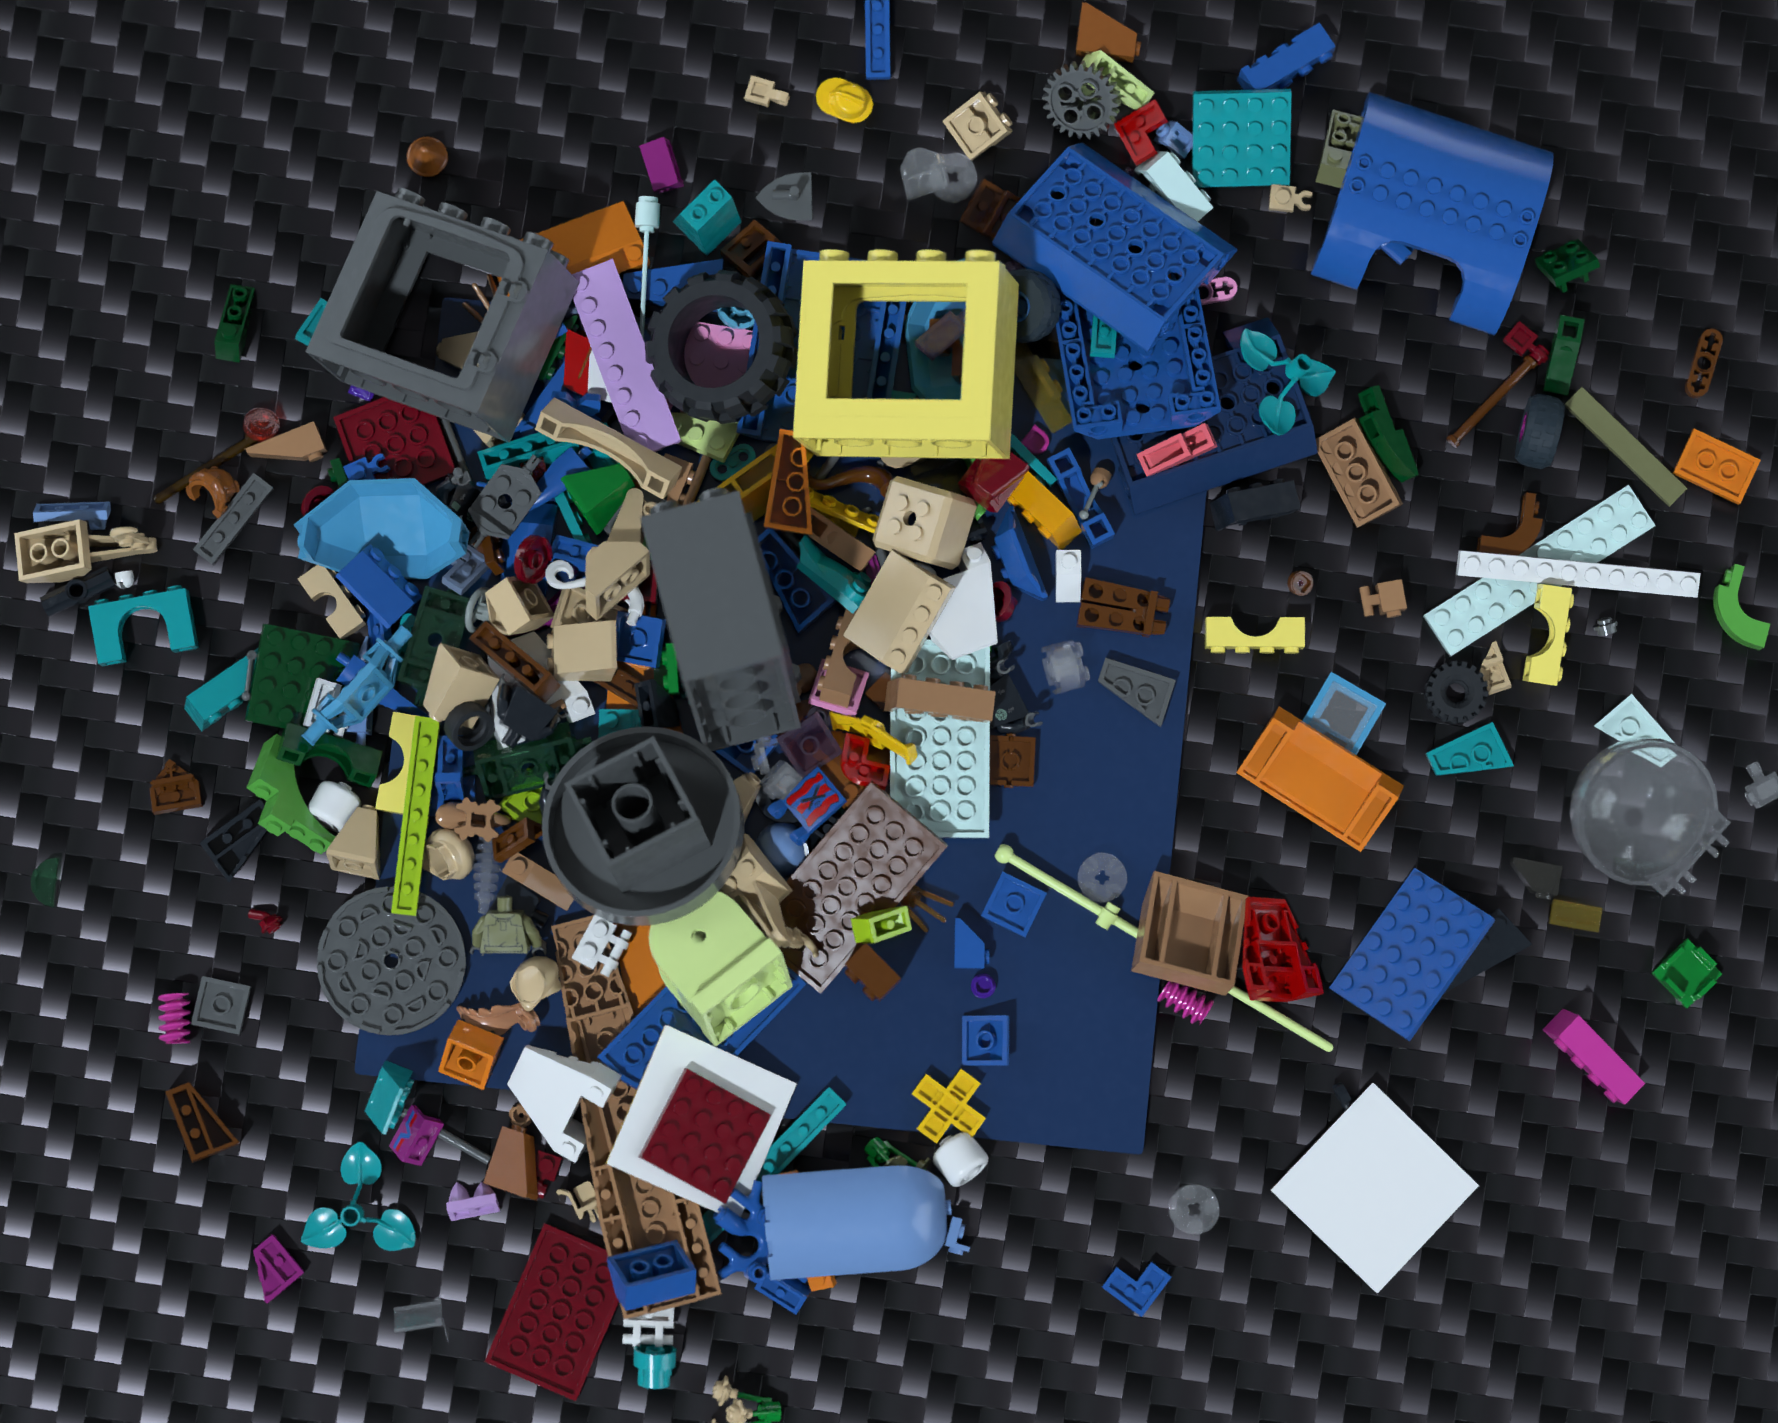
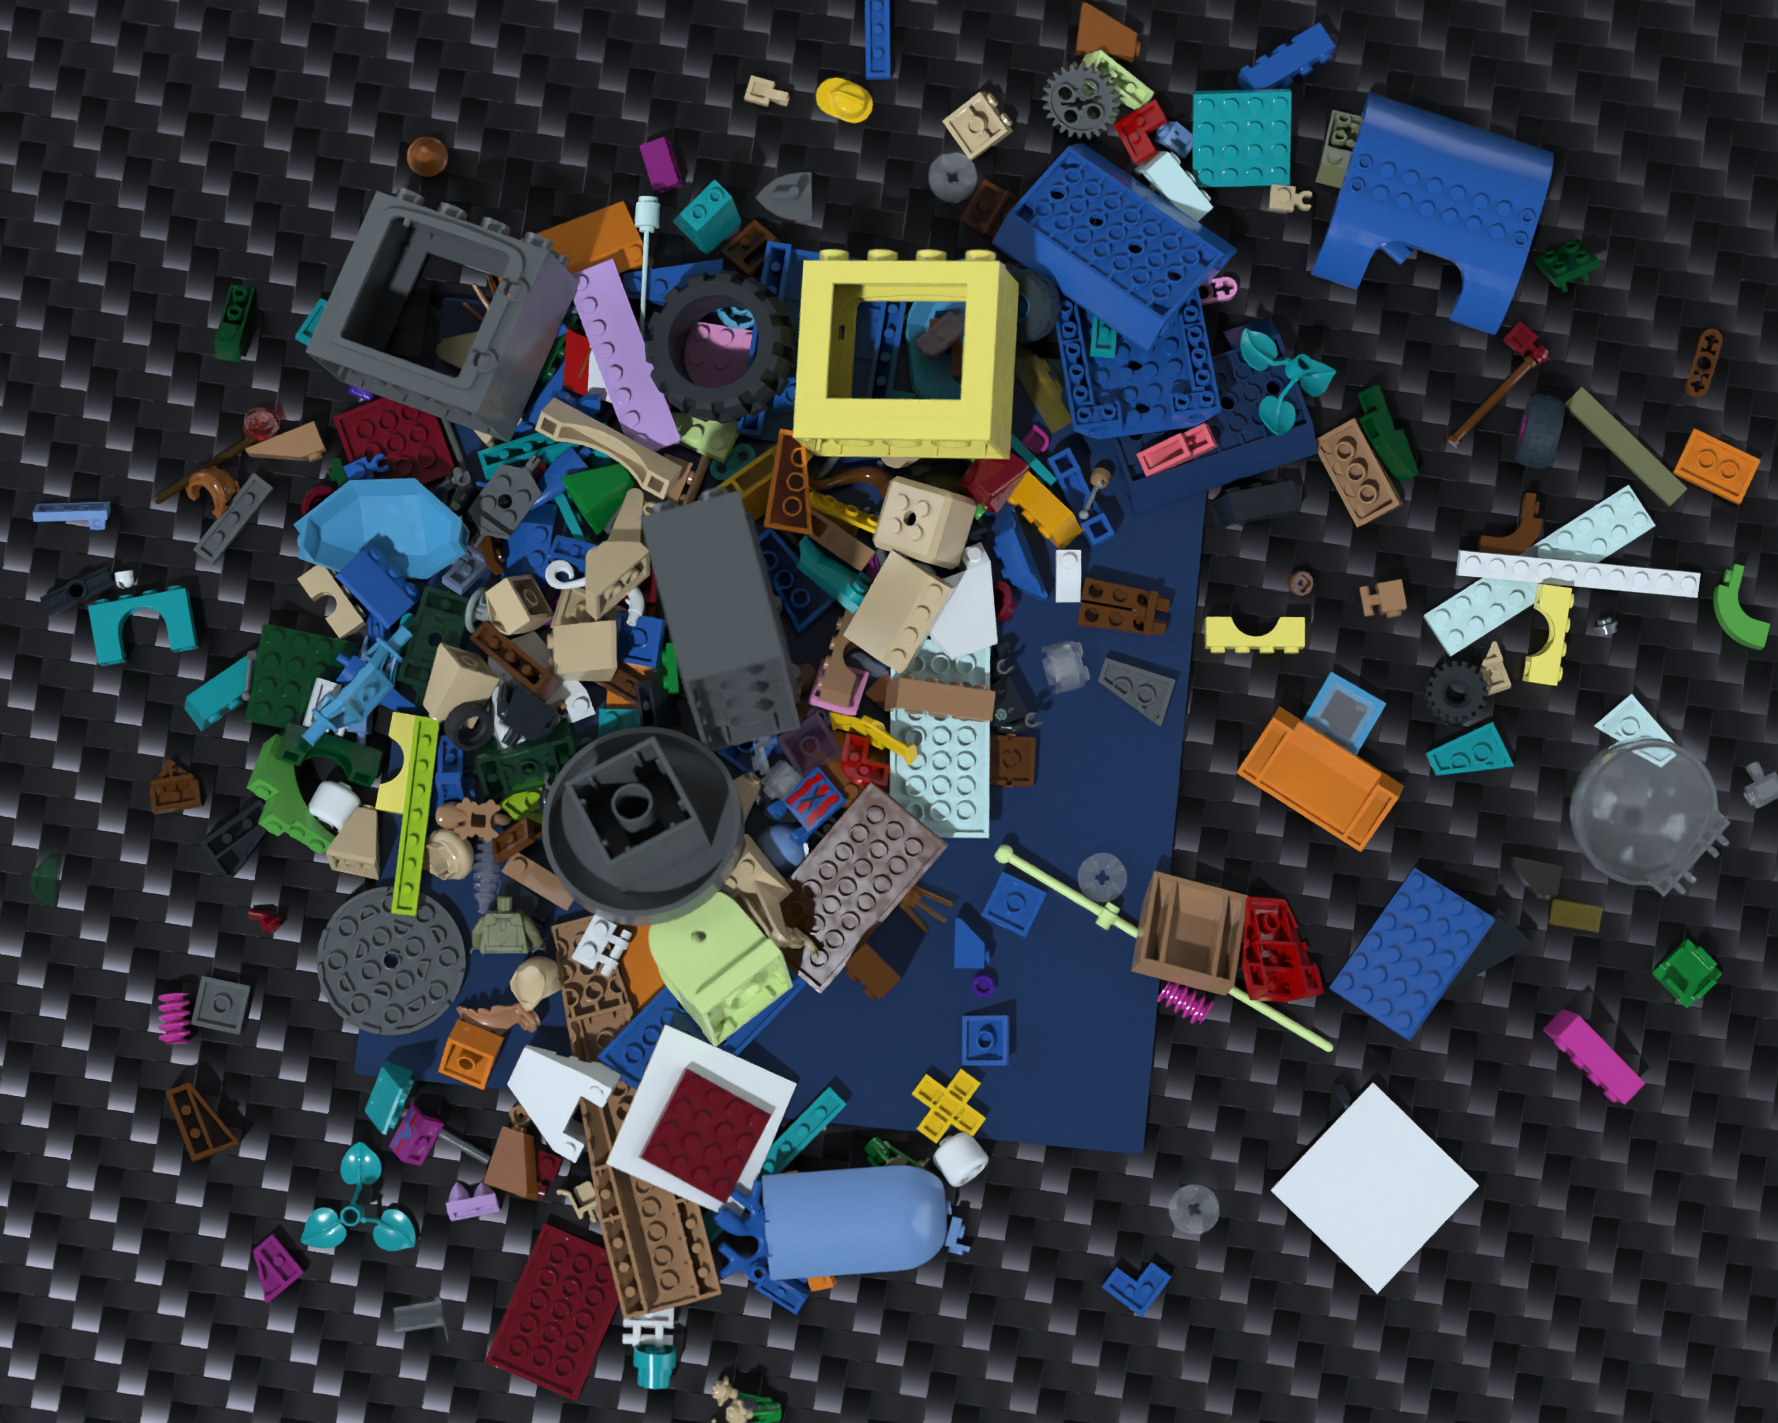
tan slope [14,519,158,583] -> none
dark red tile [514,535,552,584] -> none
blue slope [607,1240,696,1311] -> none
lime slope [851,906,912,943] -> none
clear slope [900,147,950,200] -> none
dark green slope [1543,315,1585,396] -> none

